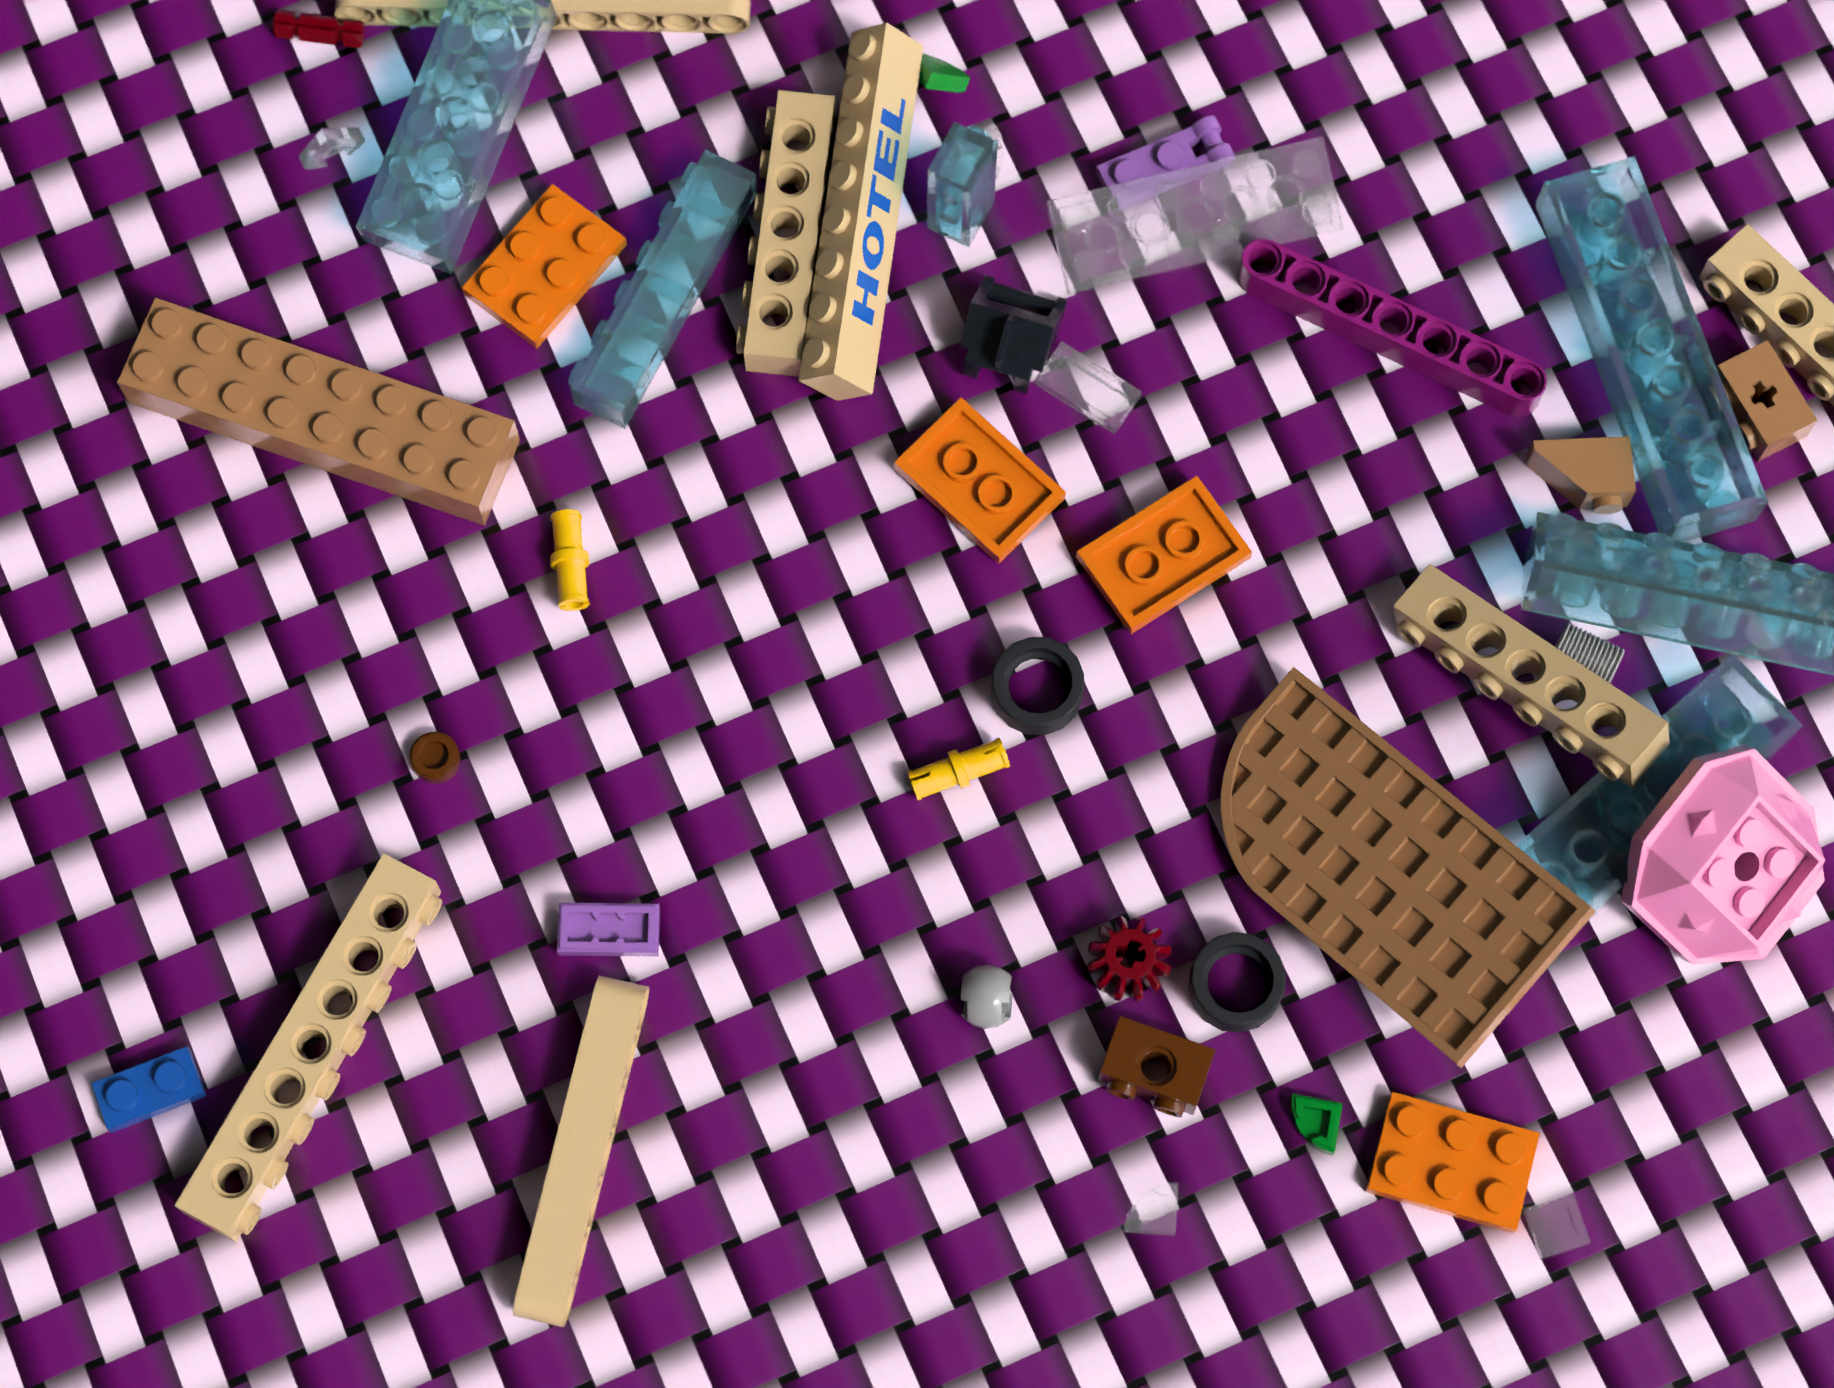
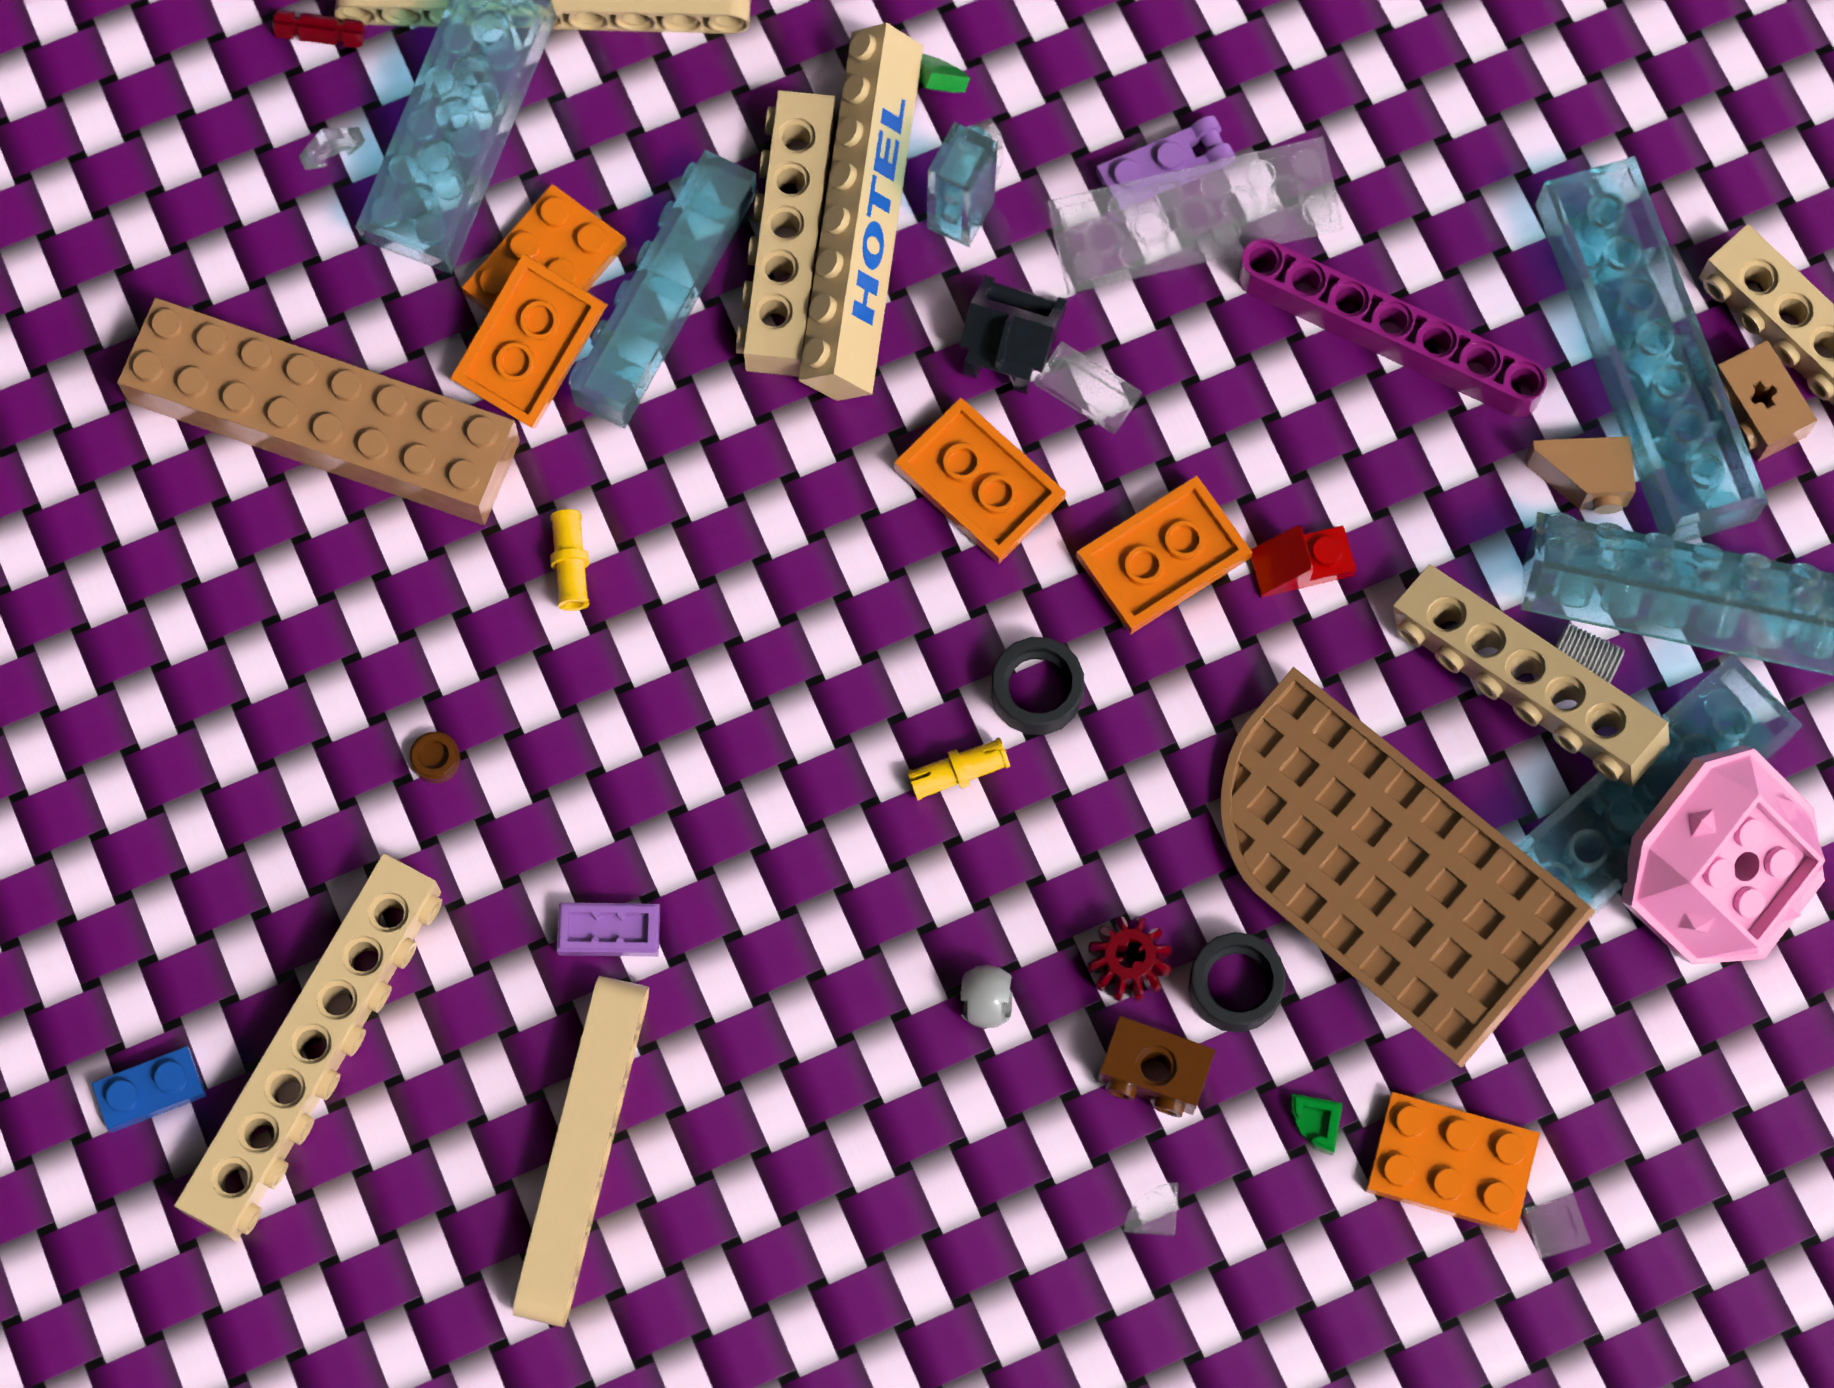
none -> orange plate [450,254,608,428]
none -> red slope [1250,525,1357,598]

